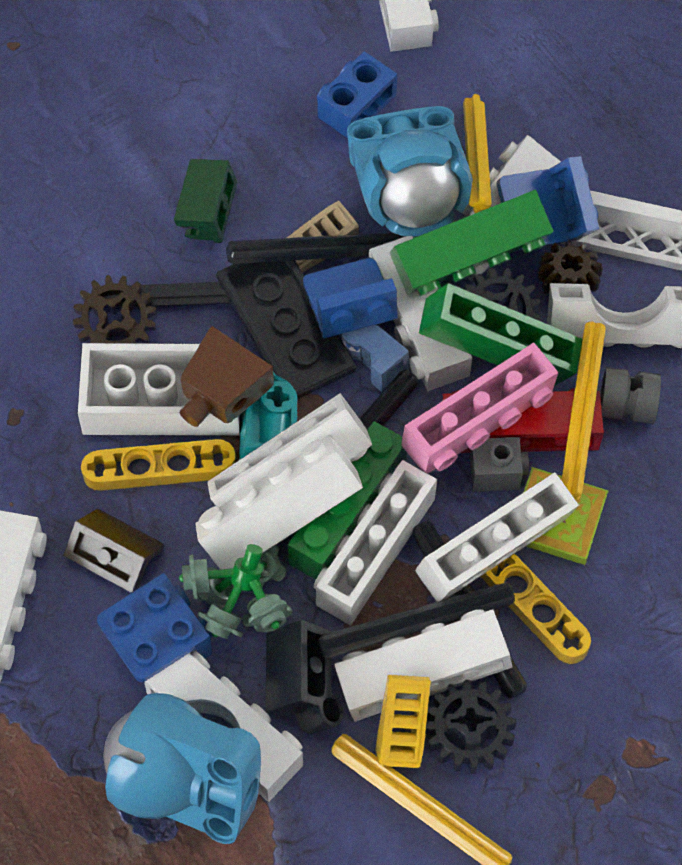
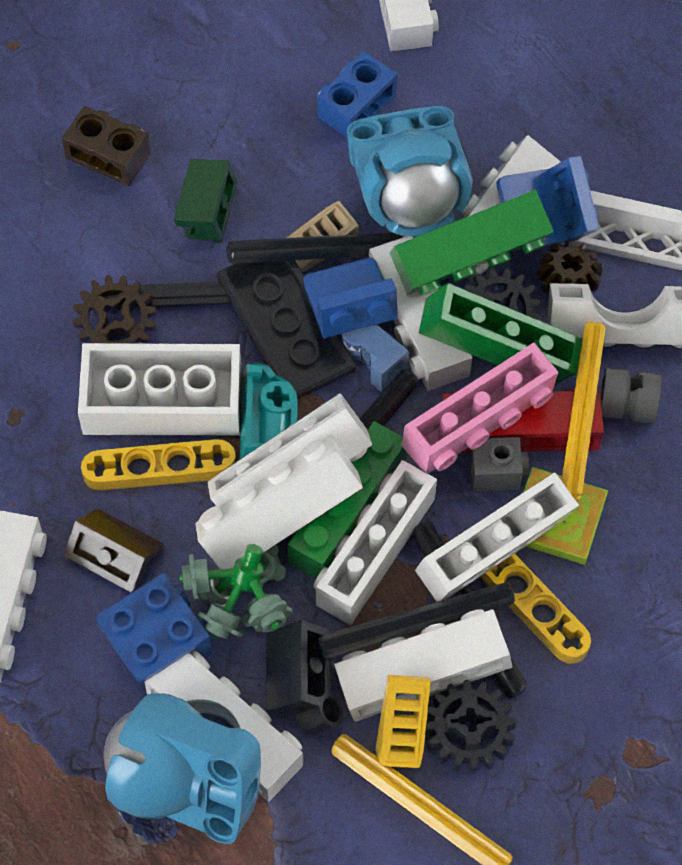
reddish brown torso [179,326,274,427] -> none
yellow axle [463,94,492,213] -> none
none -> dark brown brick [62,106,151,186]

